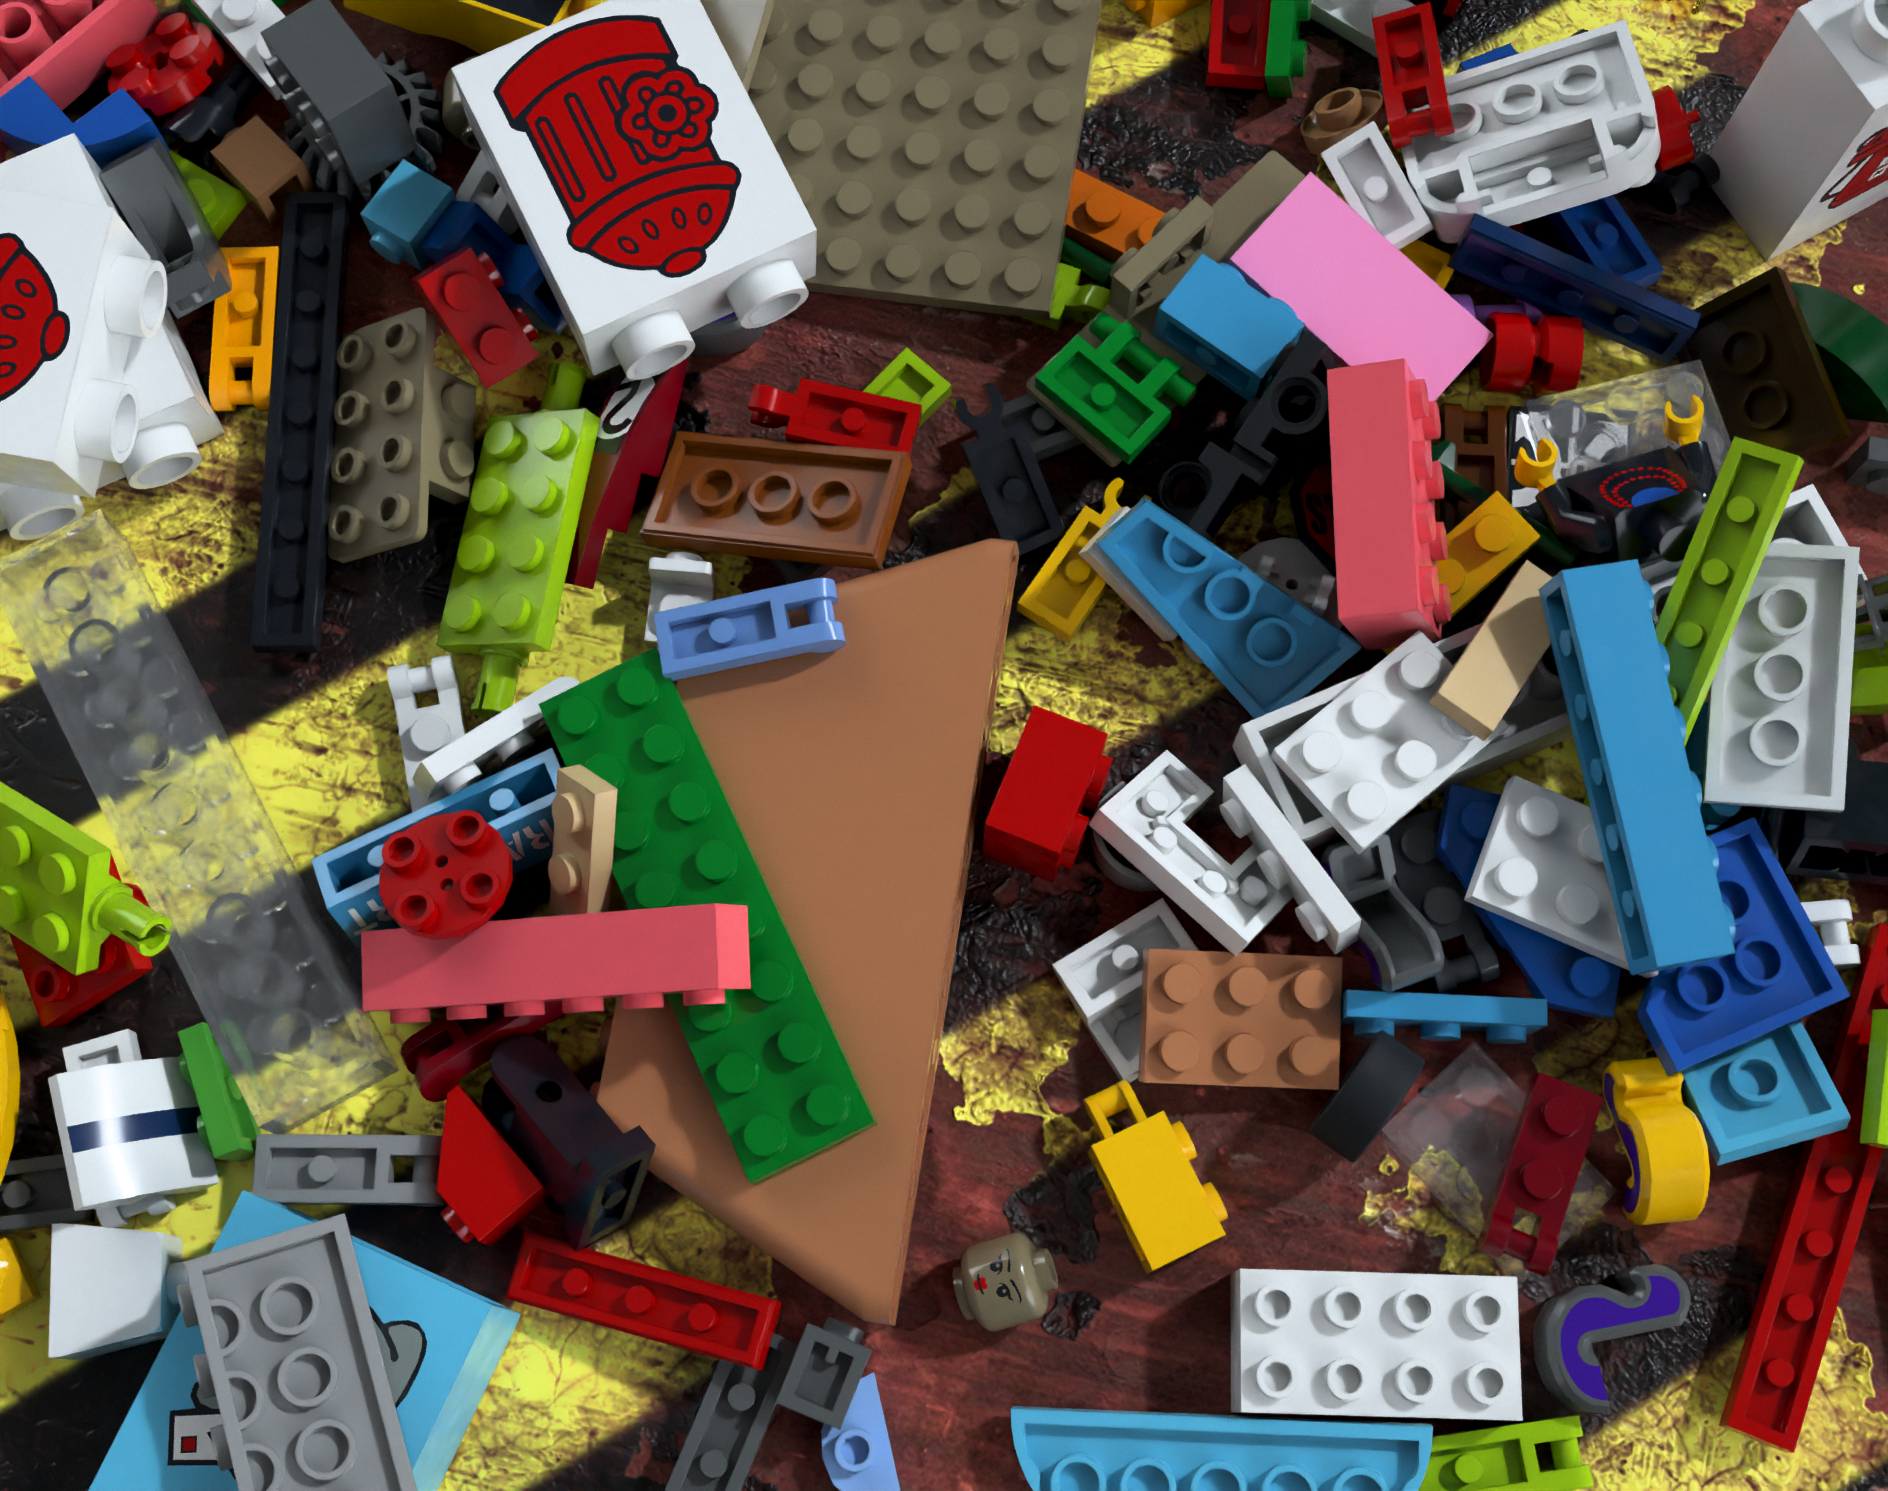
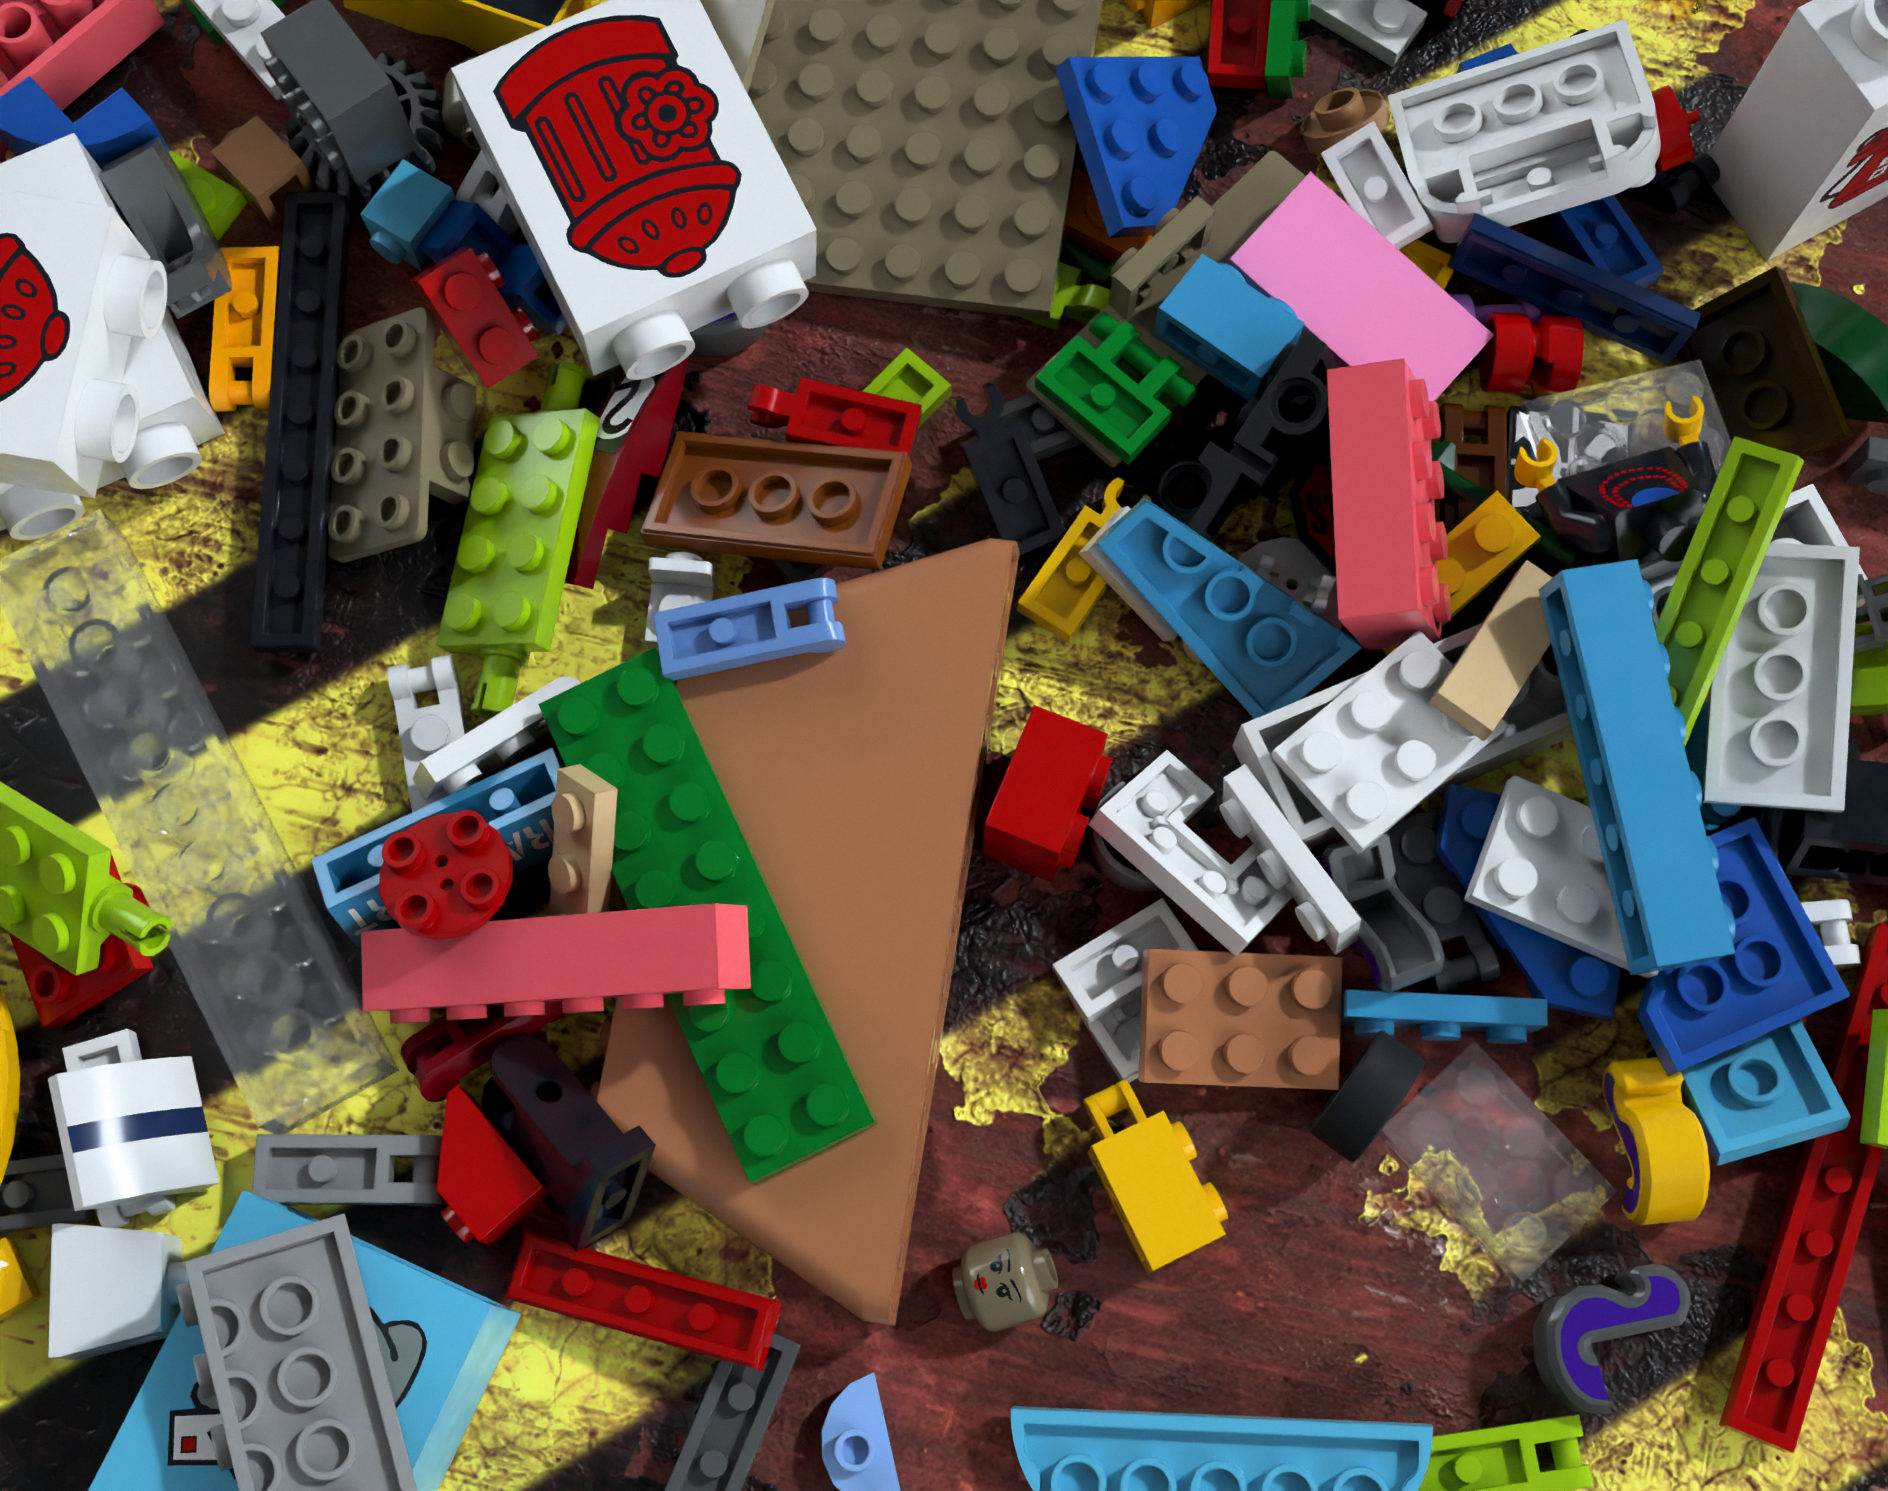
red plate [106,12,225,117] -> none
black piece [159,58,264,171] -> none
bright green plate [178,1022,261,1162] -> none
dark grey bracket [775,1316,873,1430] -> none
white brick [1230,1268,1523,1421] -> none
red plate [1372,2,1455,149] -> none
dark red plate [1477,1072,1604,1277] -> none
none -> blue plate [1055,56,1217,238]

